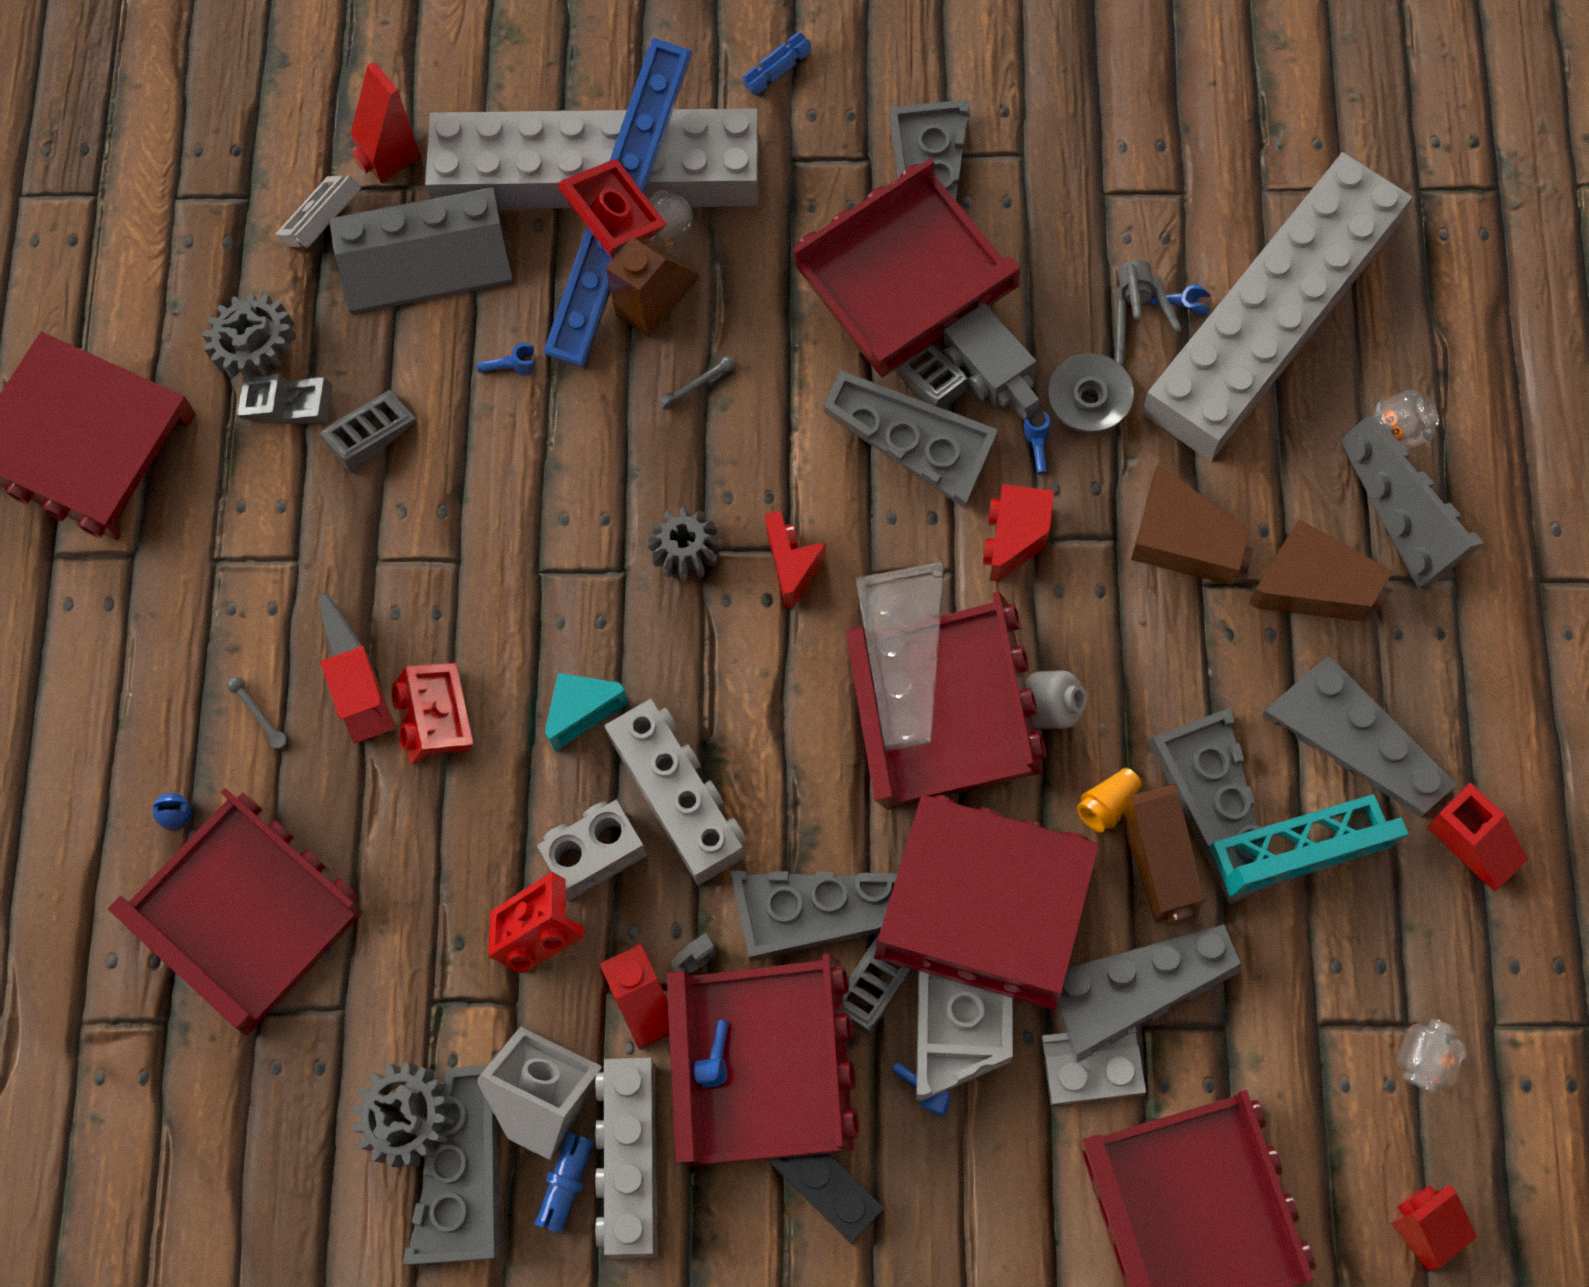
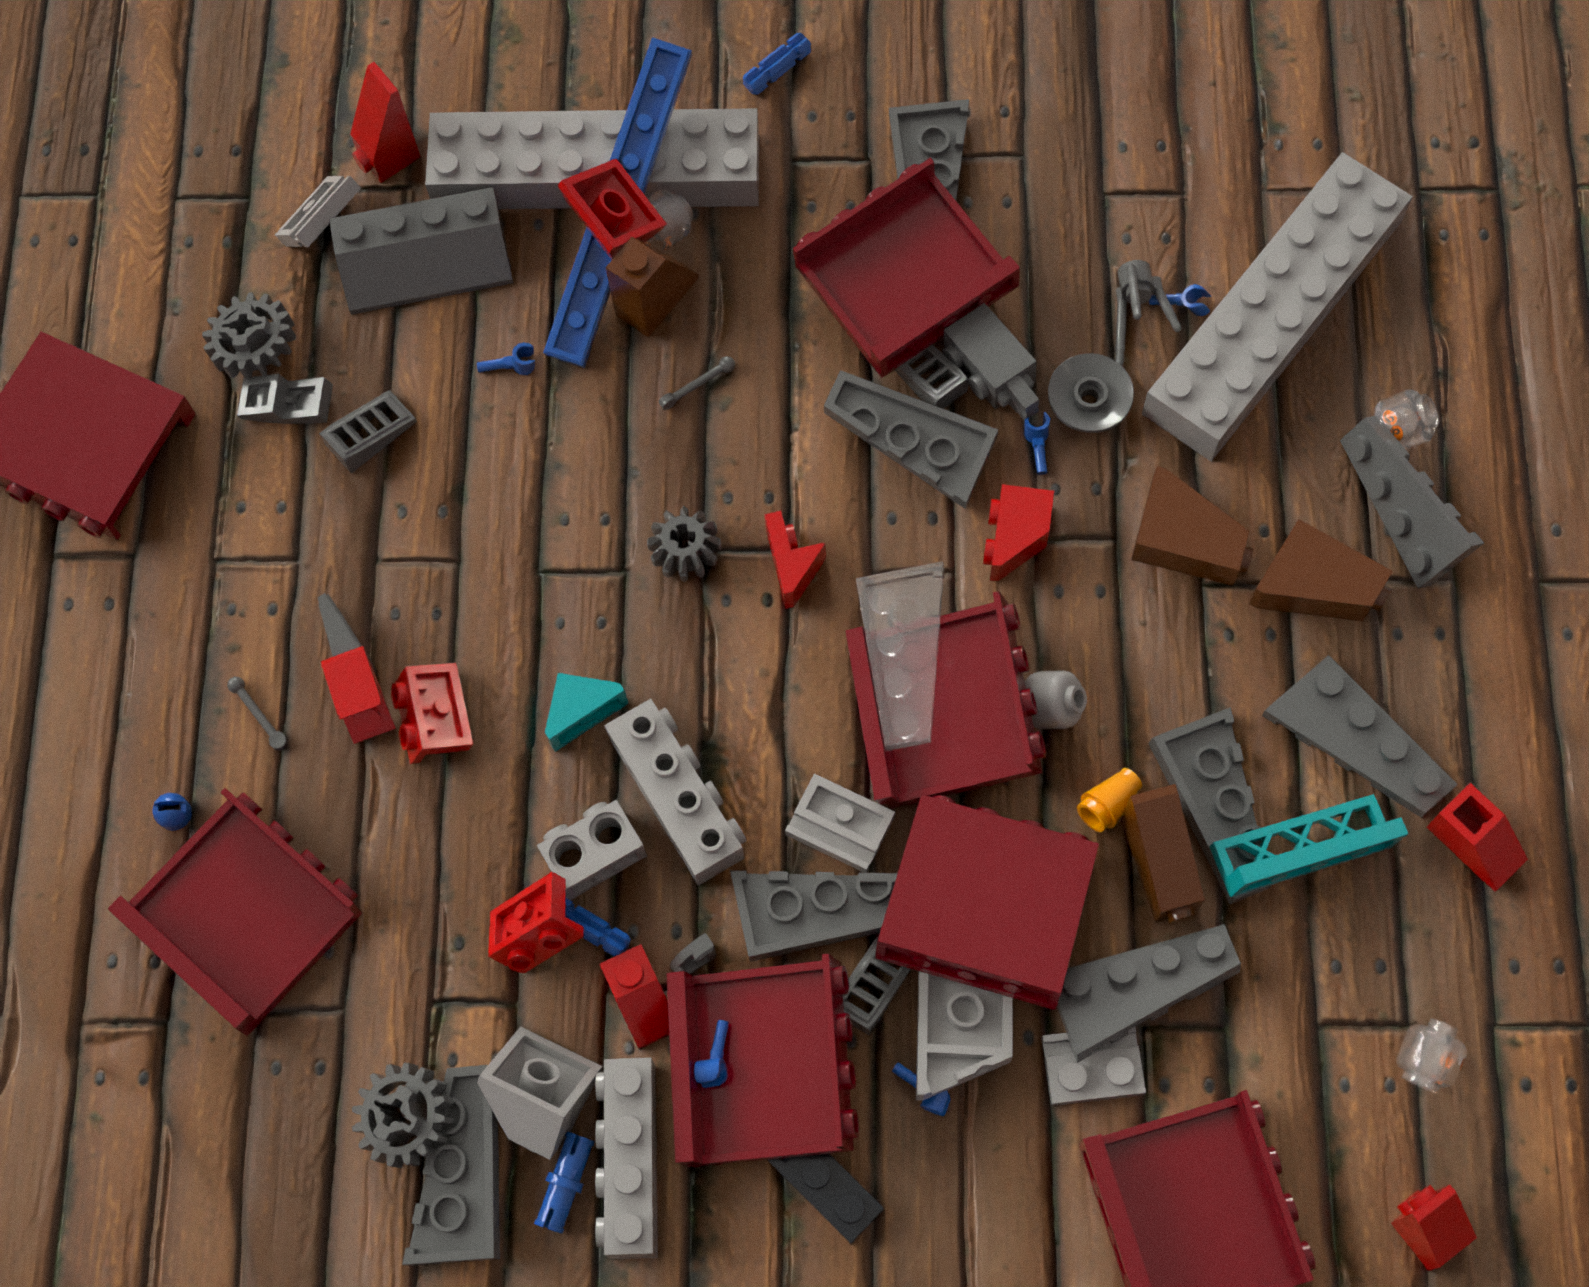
none -> blue axle [565,898,631,957]
none -> light grey plate [785,774,895,873]

